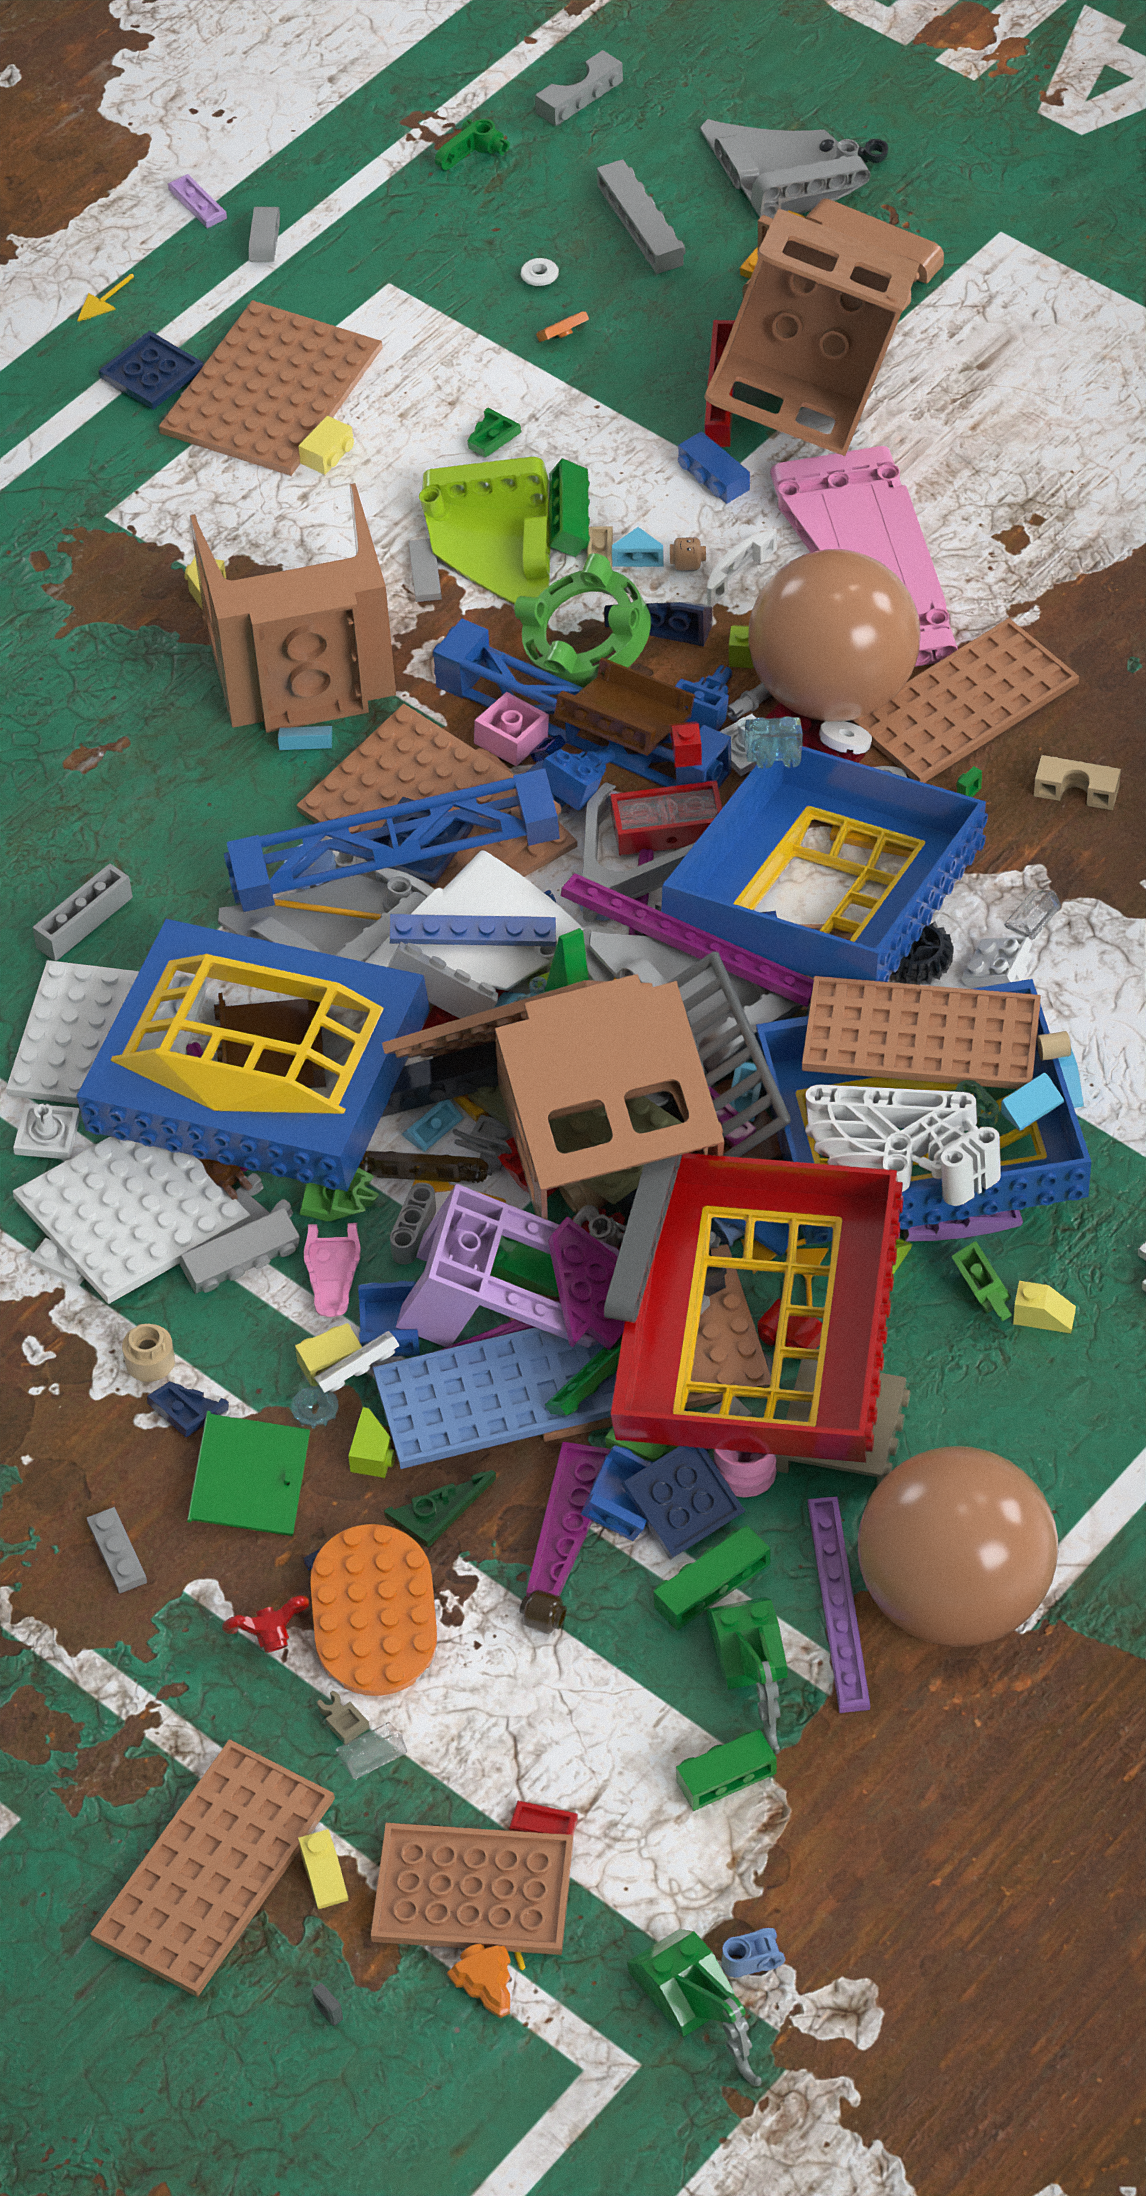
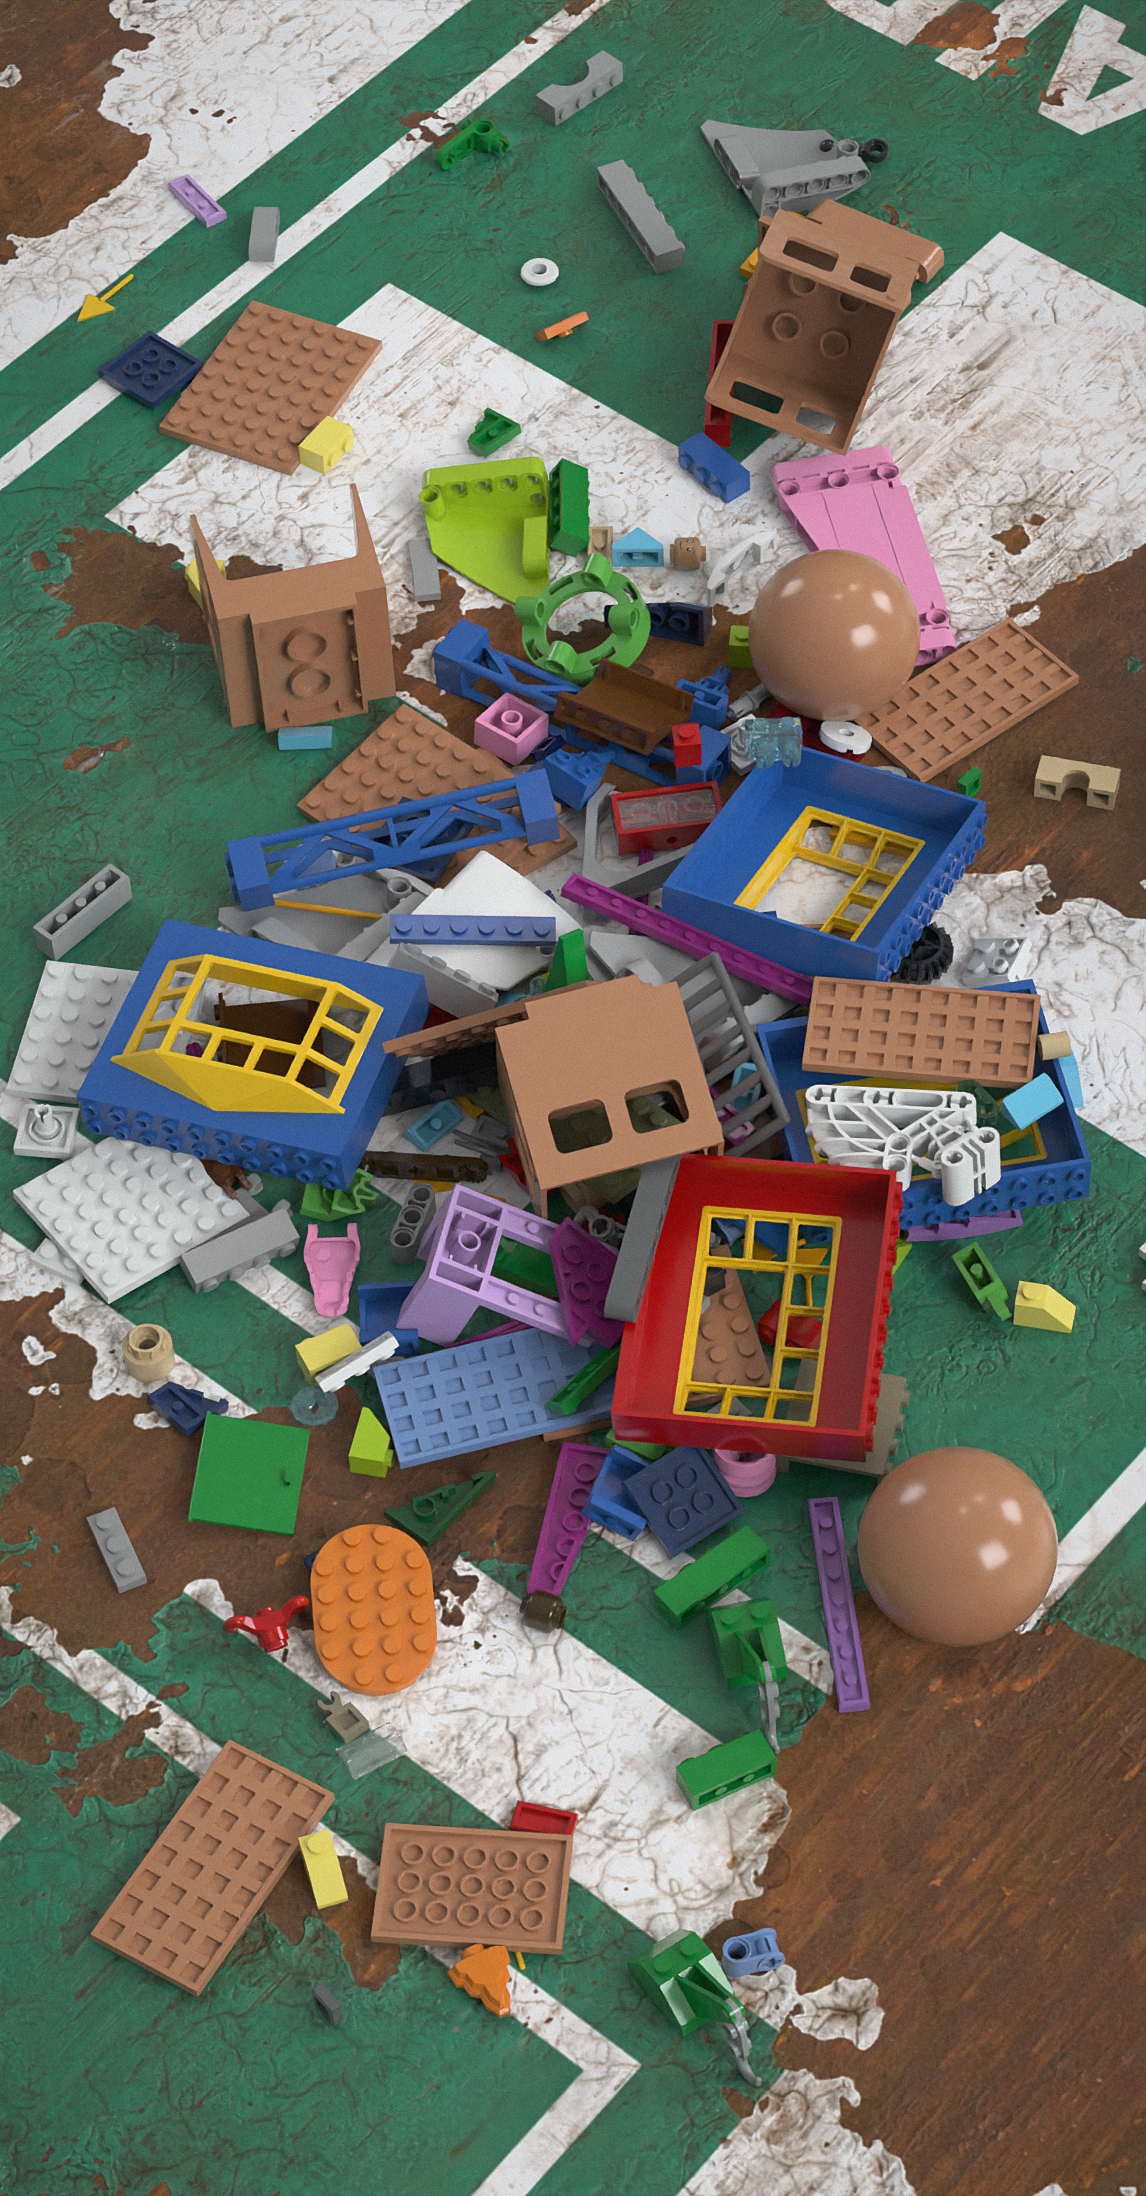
clear slope [1004,889,1061,940] -> none

